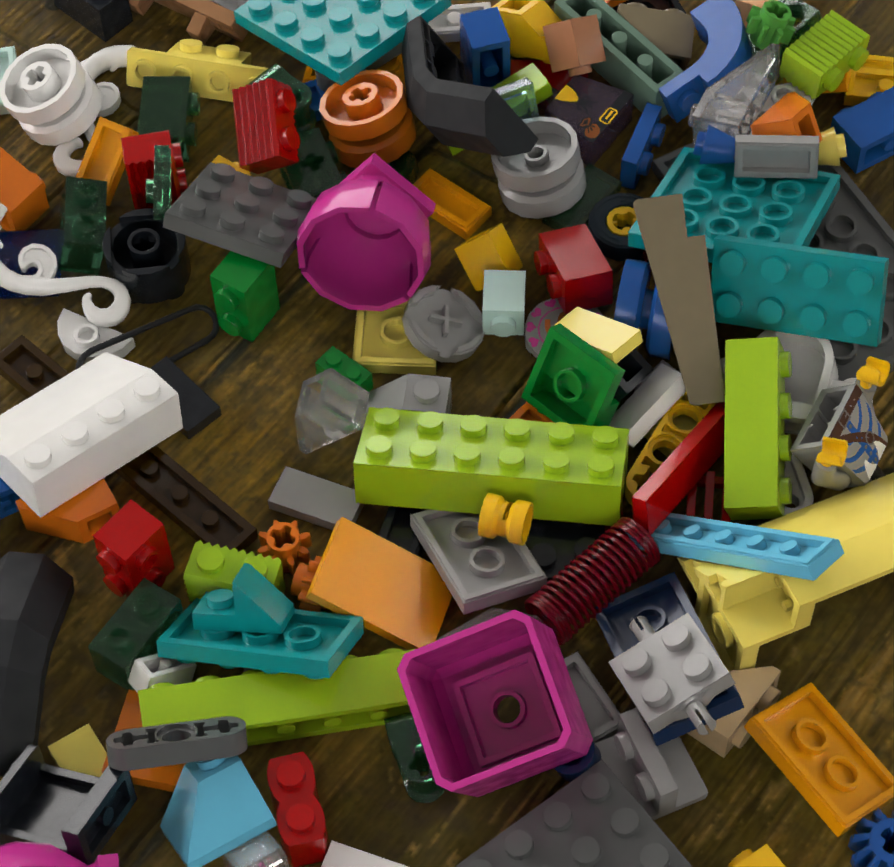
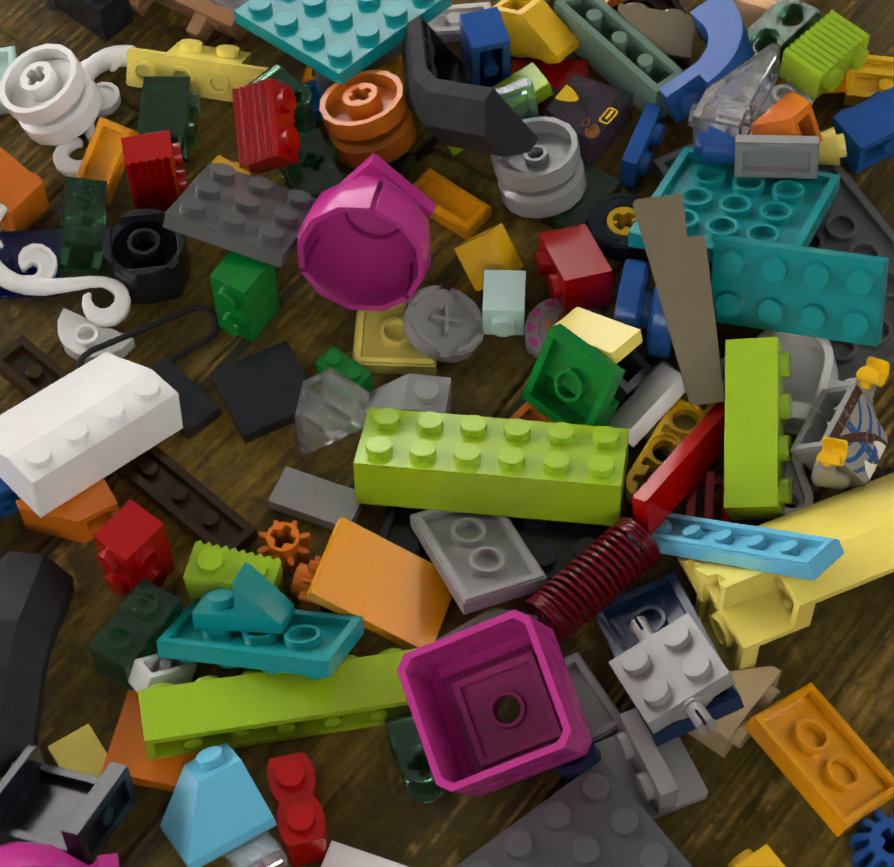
dark grey beam [106,716,248,771] -> none
clear green plate [146,145,172,220] -> none
yellow wheel [478,493,534,546] -> none
nougat brick [543,14,606,77] -> none
bright green gear [745,0,796,50] -> none
none -> black tile [209,341,322,444]

